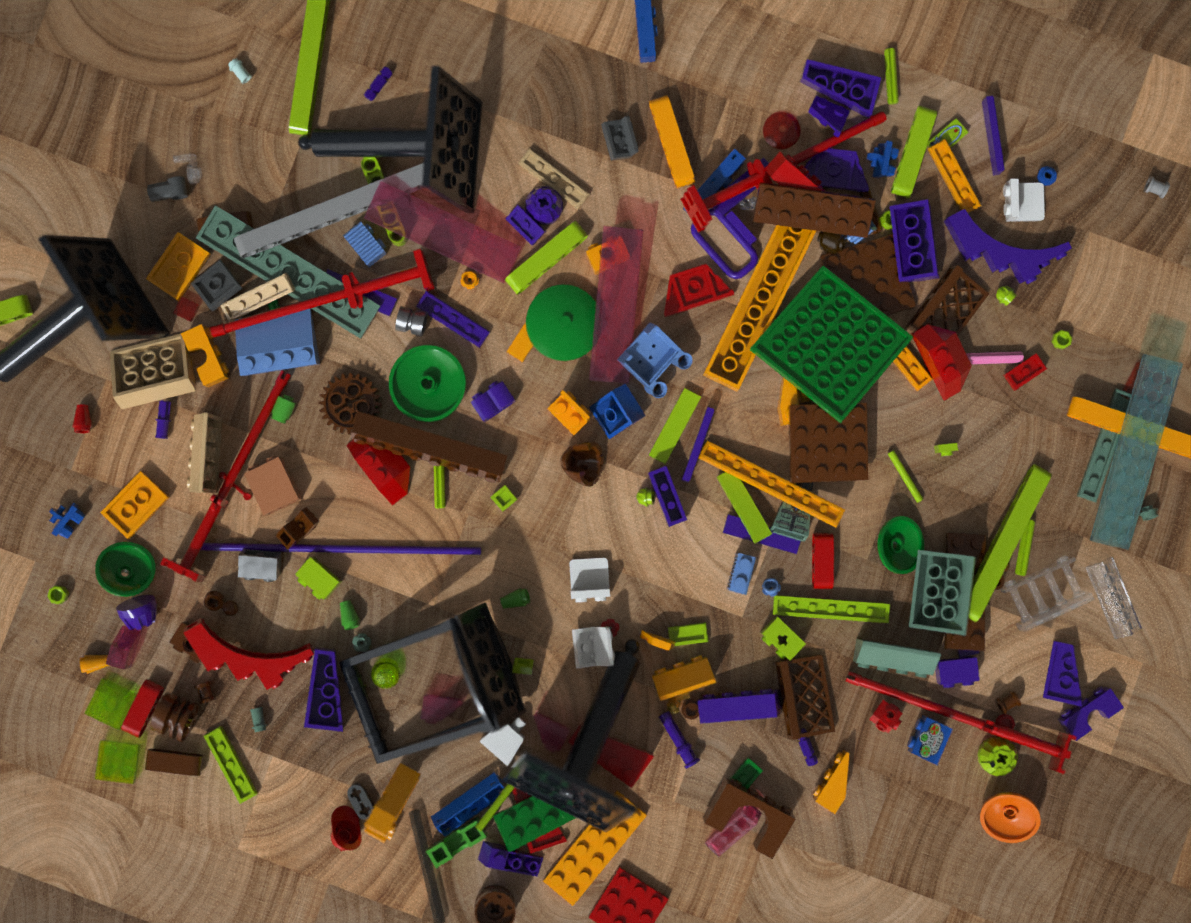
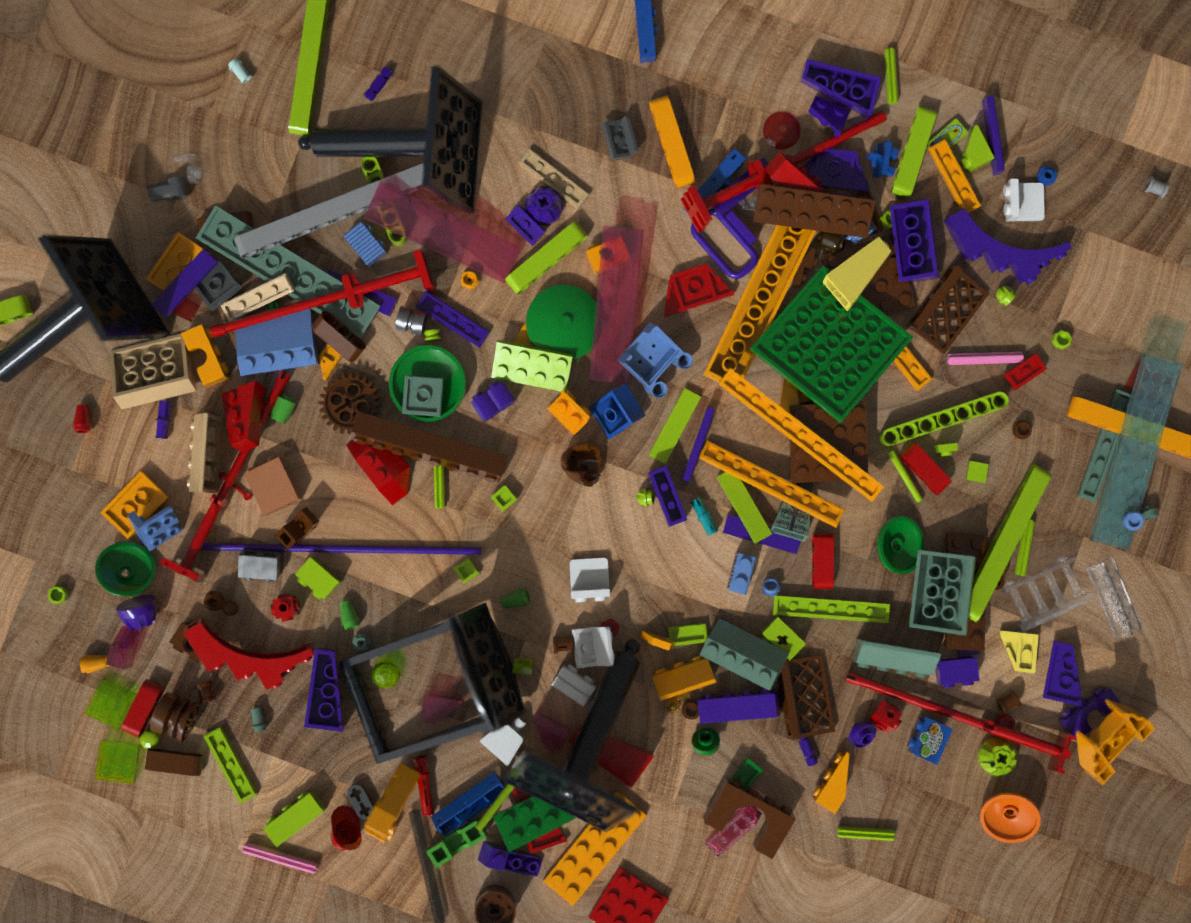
blue hips [49,502,85,539] -> none
dark purple pin [658,711,700,769] -> none
red wedge [911,324,972,401] -> none
none -> medium blue bracket [127,506,183,551]
none -> lime tile [140,730,161,749]
none -> dark purple tile [151,249,219,319]
none -> red wedge [221,381,266,452]
none -> bright pink axle [242,842,318,874]
none -> lime brick [263,790,327,847]
none -> red brick [271,593,300,622]
none -> reddish brown beam [311,311,366,362]
none -> light orange tile [318,344,342,381]
none -> sand green tile [402,375,444,417]
none -> red pin [411,755,435,816]
none -> lime bush [423,329,442,342]
none -> lime tile [453,557,480,584]
none -> plate [491,340,573,392]
none -> white brick [551,664,596,706]
none -> reddish brown bush [553,635,574,654]
none -> teal pin [690,497,719,536]
none -> green plate [692,728,720,755]
none -> sand green slope [700,618,790,691]
none -> light orange plate [717,368,884,502]
none -> reddish brown slope [791,248,818,288]
none -> light yellow slope [823,237,891,311]
none -> lime axle [837,826,895,841]
none -> dark purple plate [849,721,876,748]
none -> lime beam [879,392,1009,446]
none -> red beam [899,442,952,496]
none -> lime slope [961,124,995,172]
none -> lime tile [965,461,989,483]
none -> light yellow wing [999,630,1038,673]
none -> reddish brown plate [1012,420,1032,439]
none -> light orange wedge [1076,699,1155,786]
none -> medium blue tile [1122,510,1144,531]

